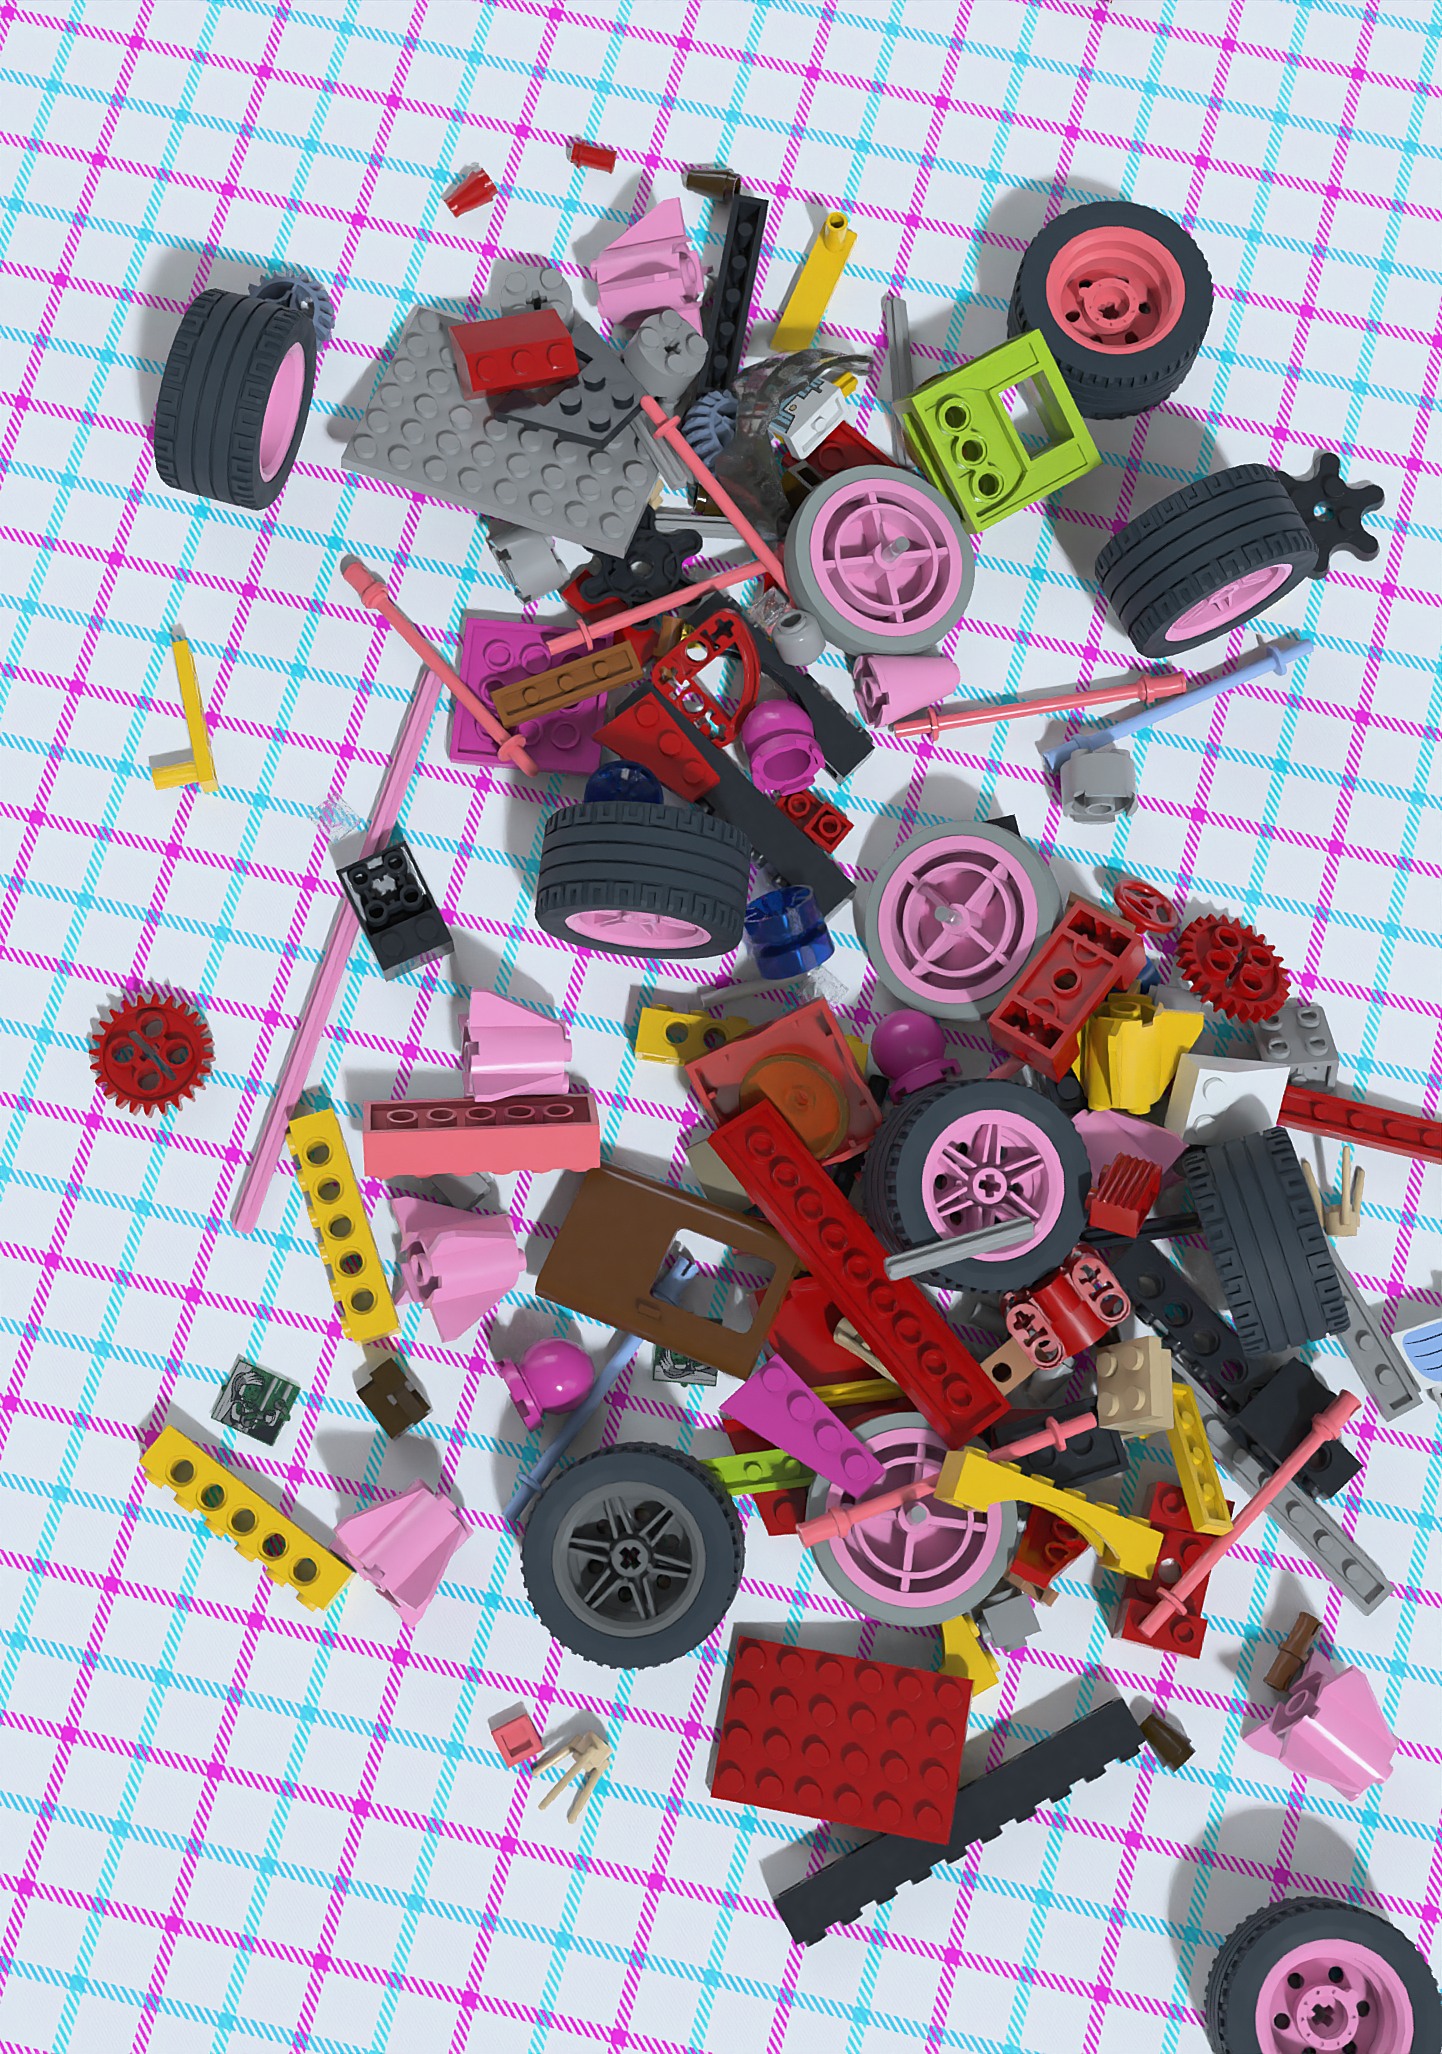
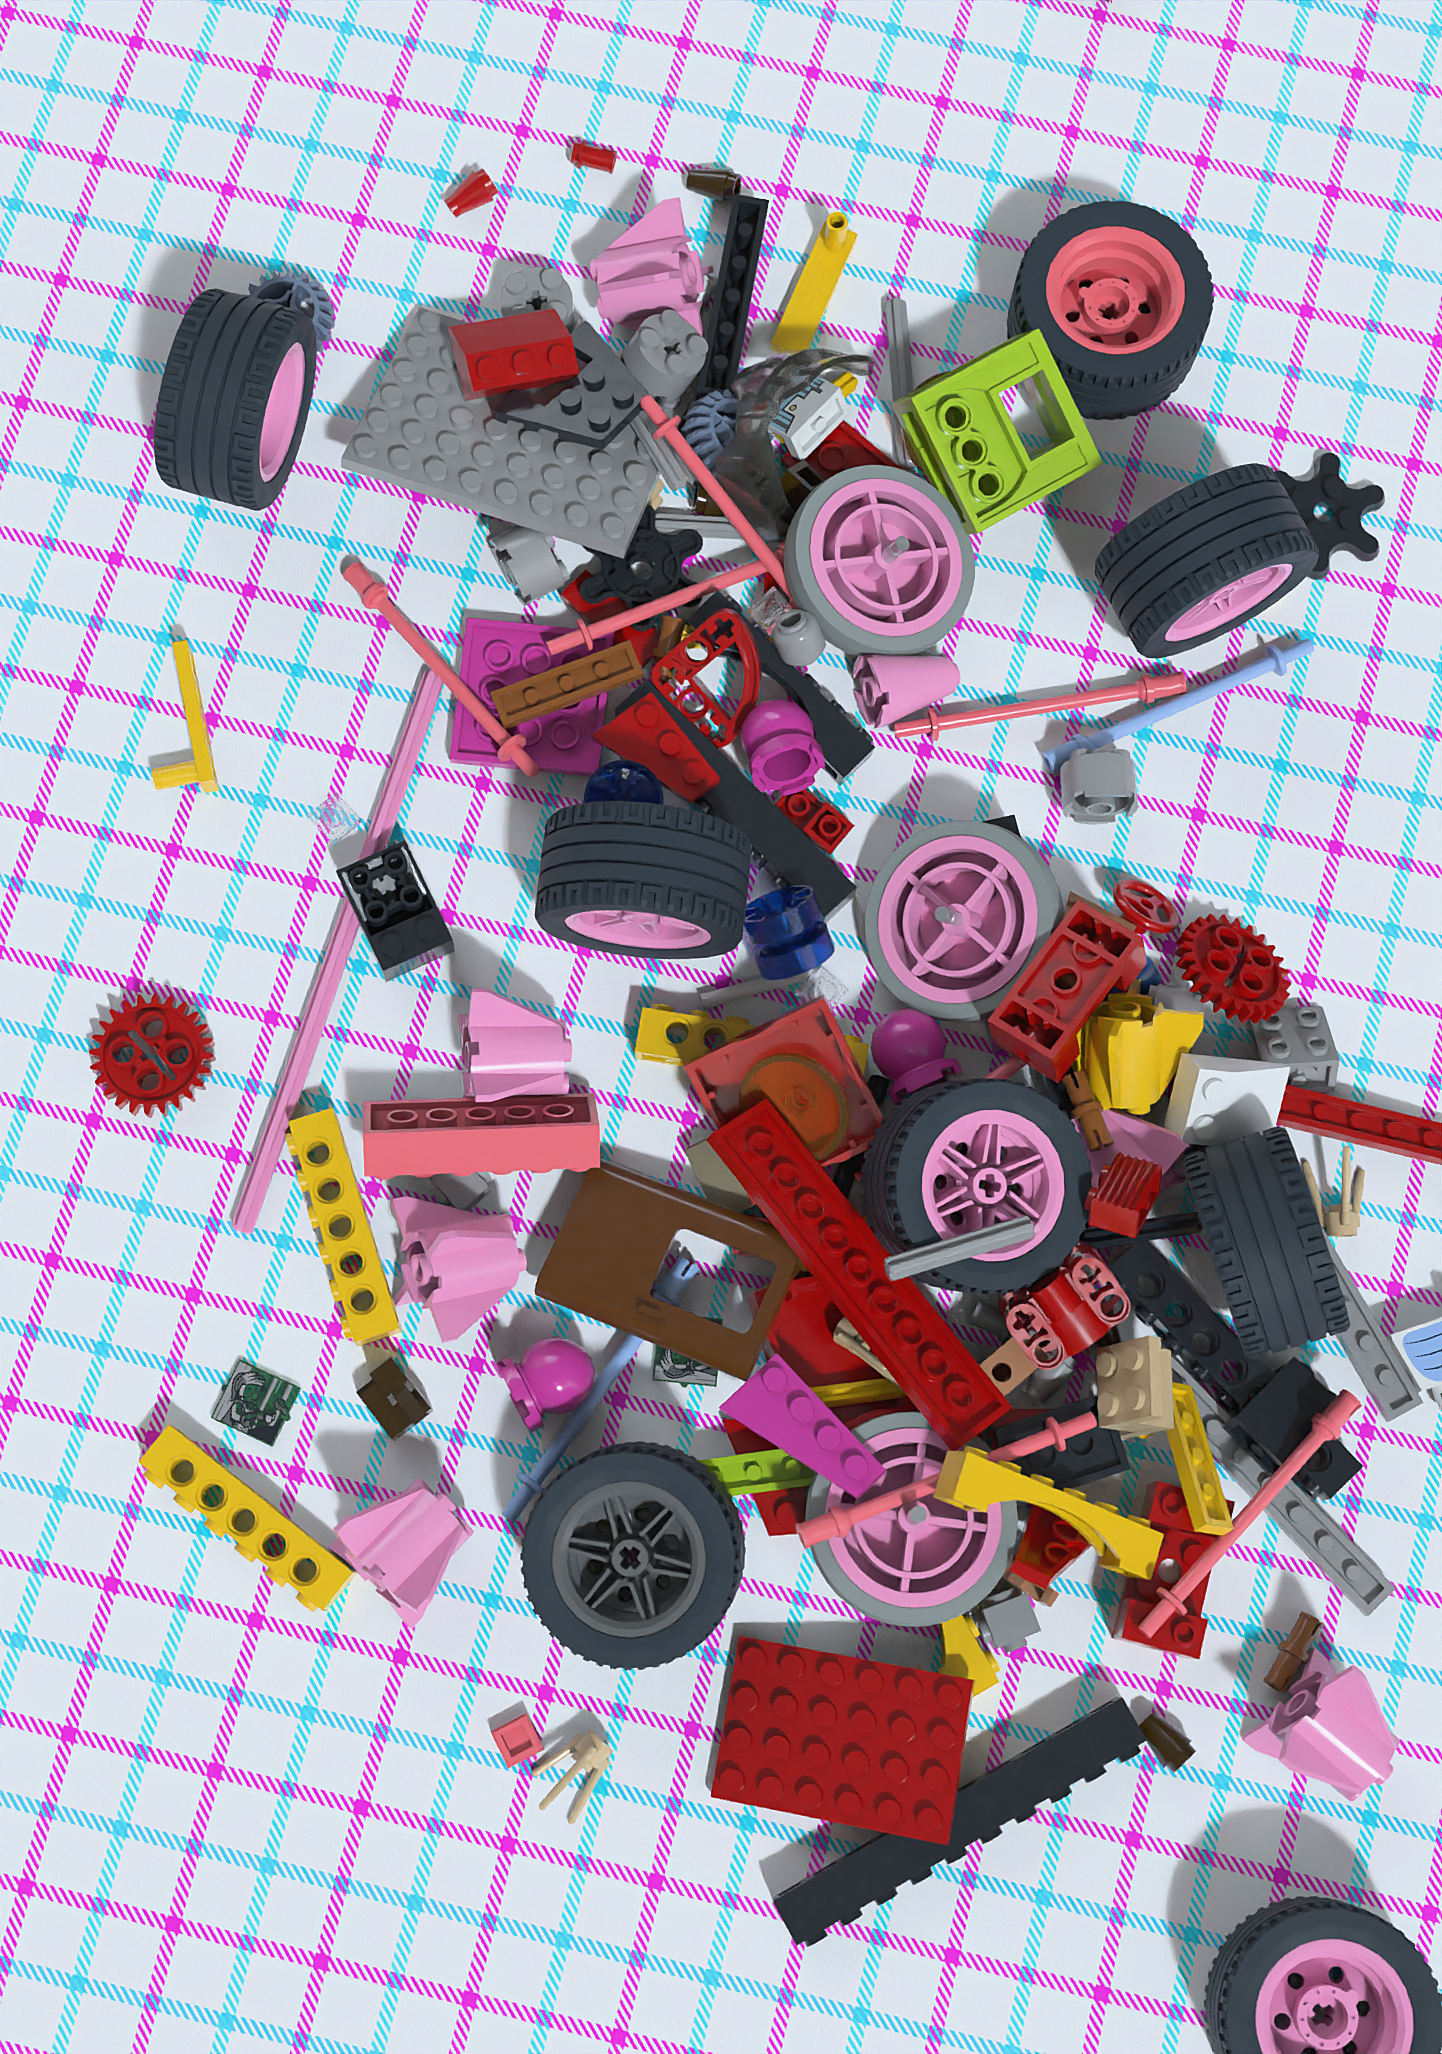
none -> dark orange pin [1062,1070,1114,1152]

